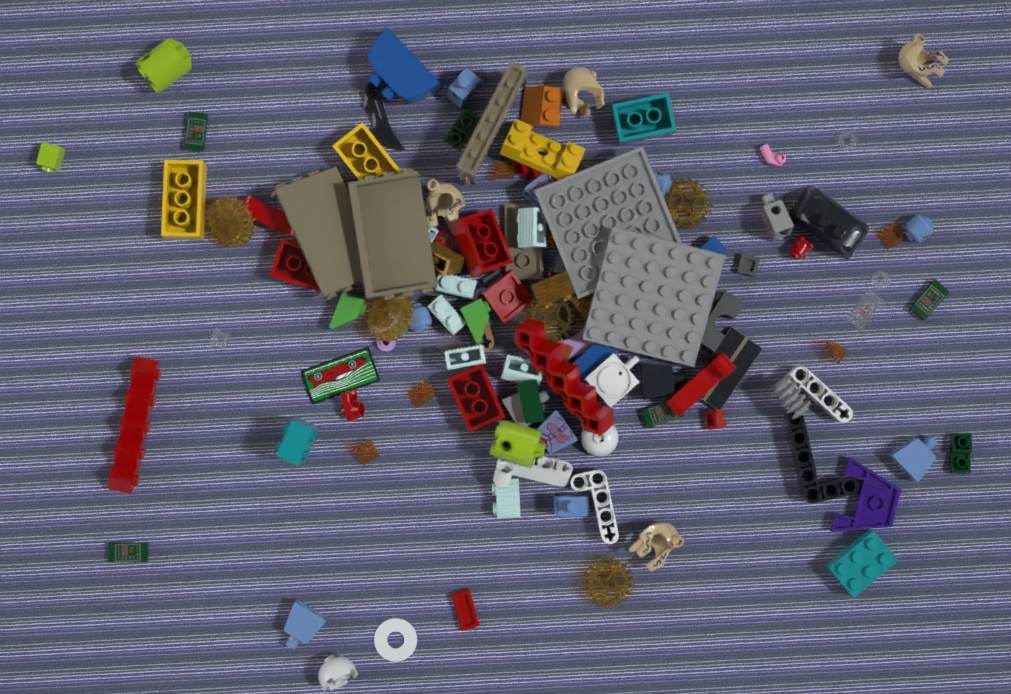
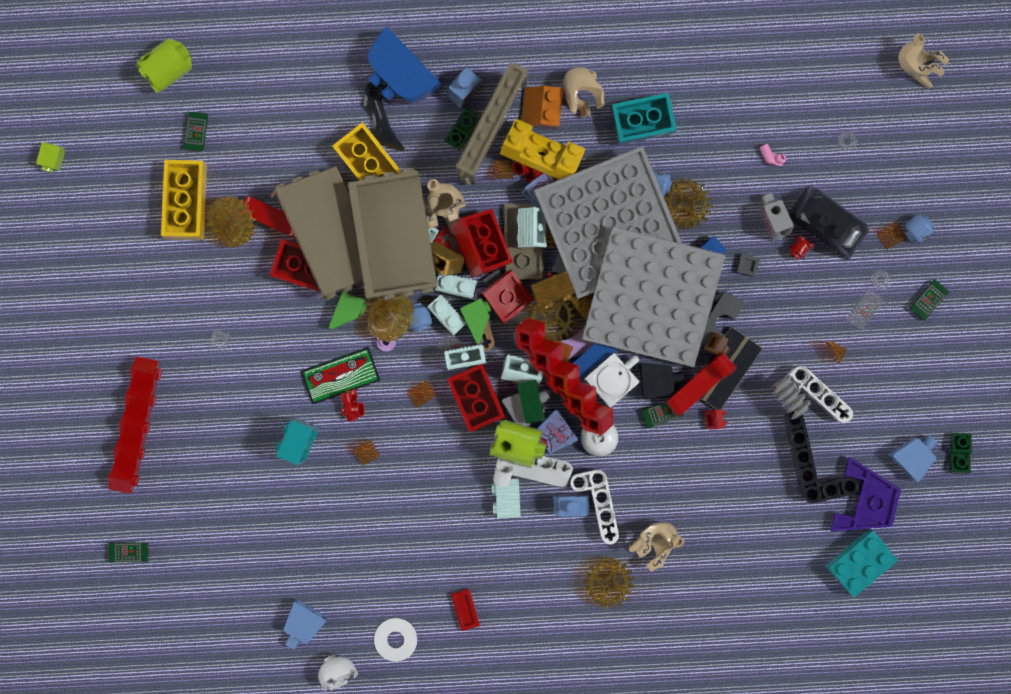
none -> reddish brown tile [704,332,731,356]

